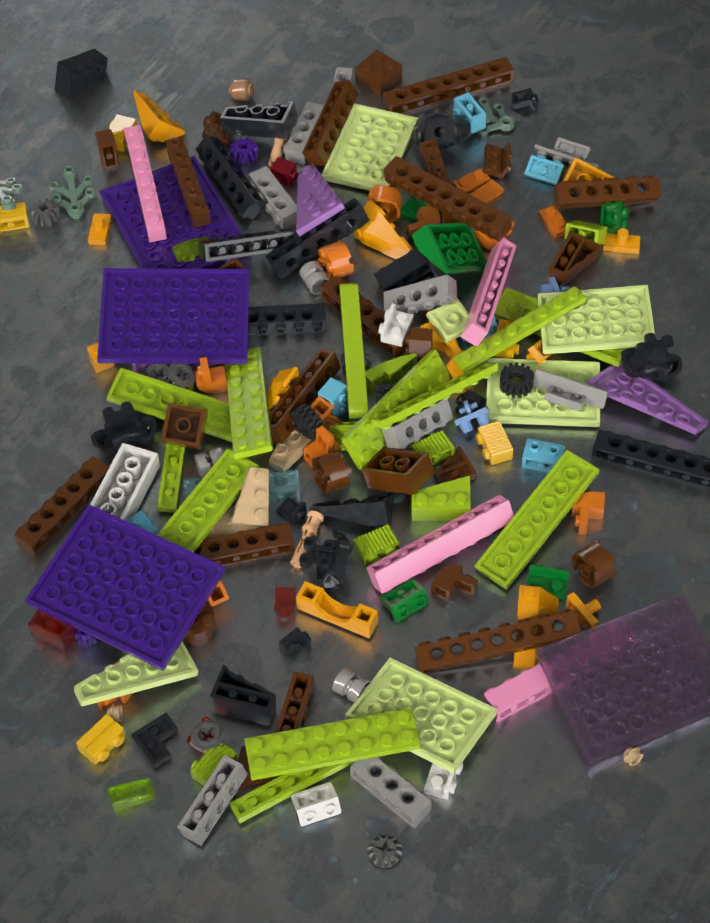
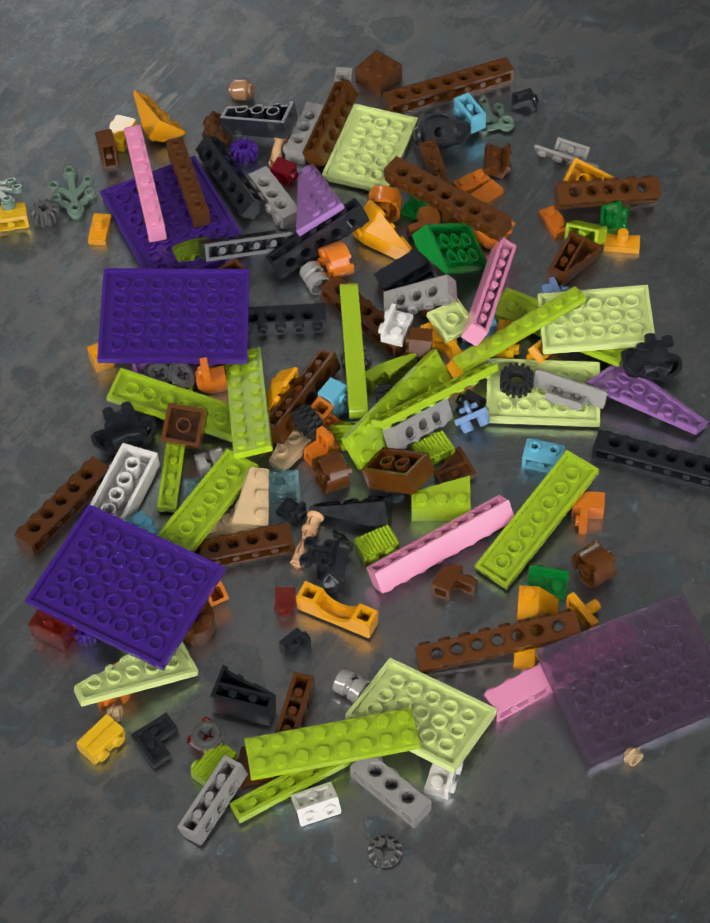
black wedge [55,49,108,100] -> none
clear neon green slope [107,778,155,812] -> none
green bracket [379,578,429,622] -> none
yellow brick [475,421,513,466] -> none
medium azure bracket [524,155,565,185] -> none

